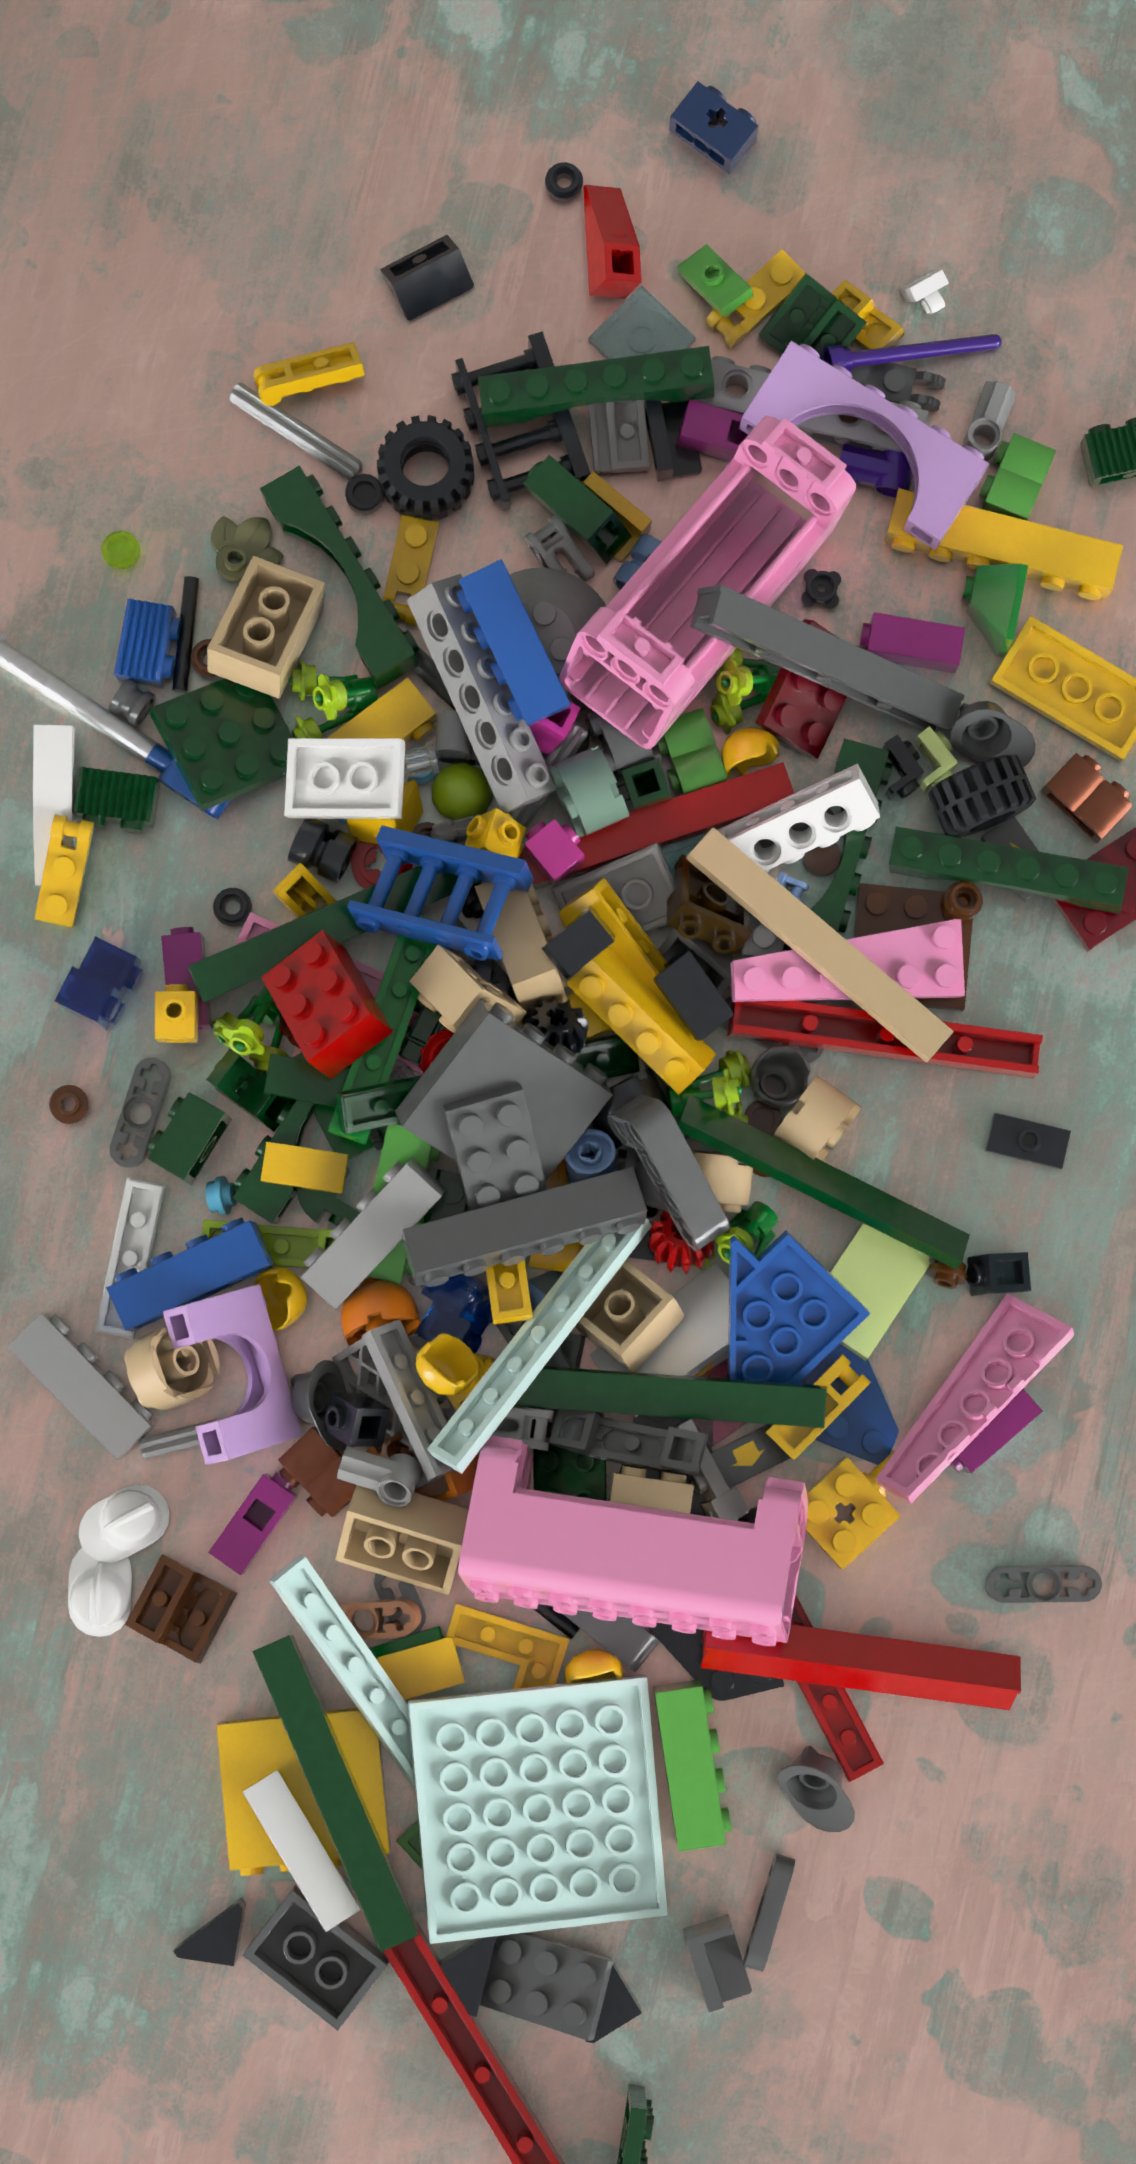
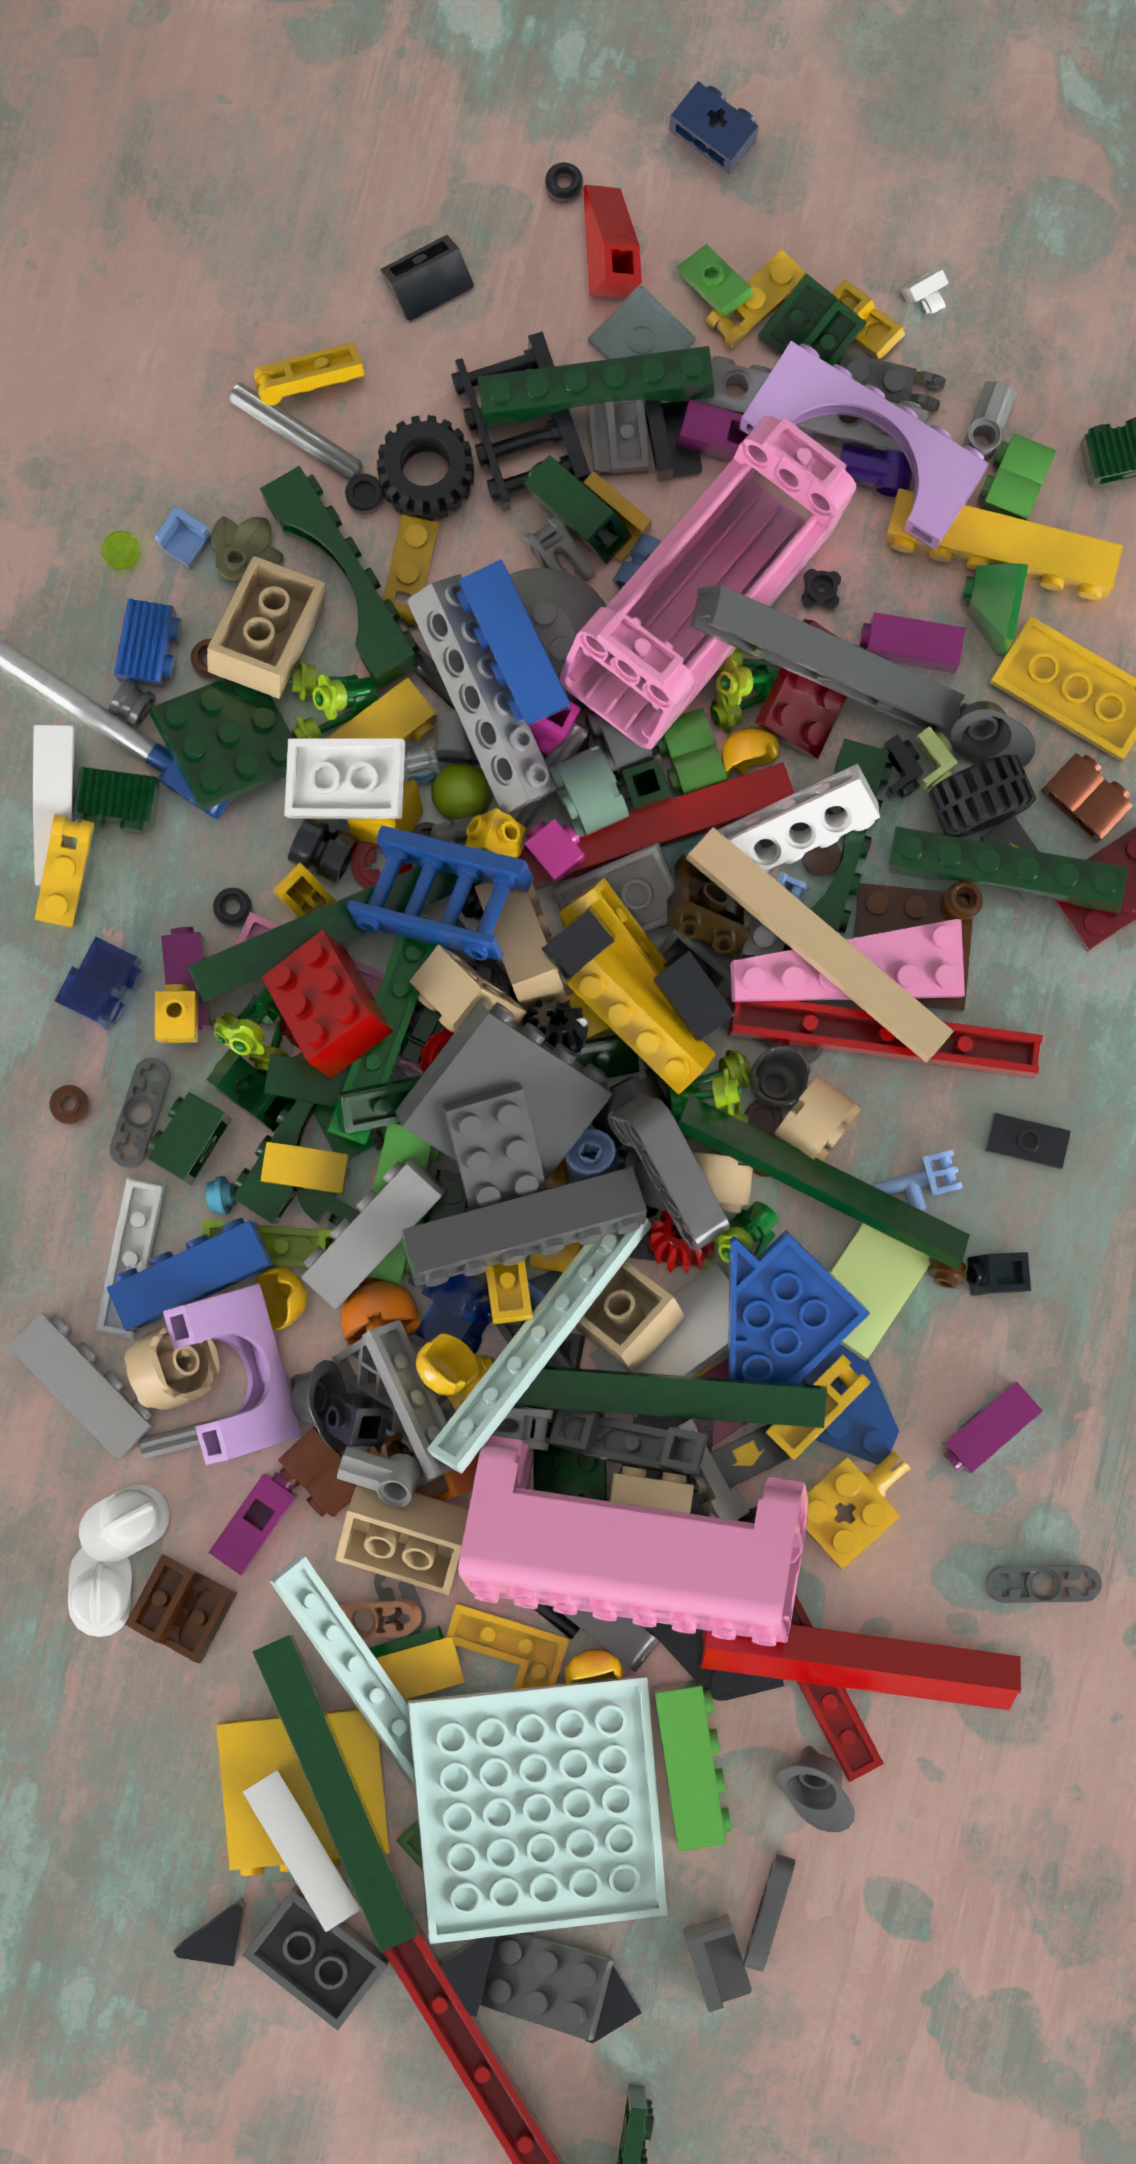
black bar [172,576,199,693] -> none
dark purple piece [823,334,1002,371] -> none
bright pink wing [876,1293,1074,1504] -> none
none -> medium blue panel [154,506,211,569]
none -> light blue arm [875,1150,963,1211]

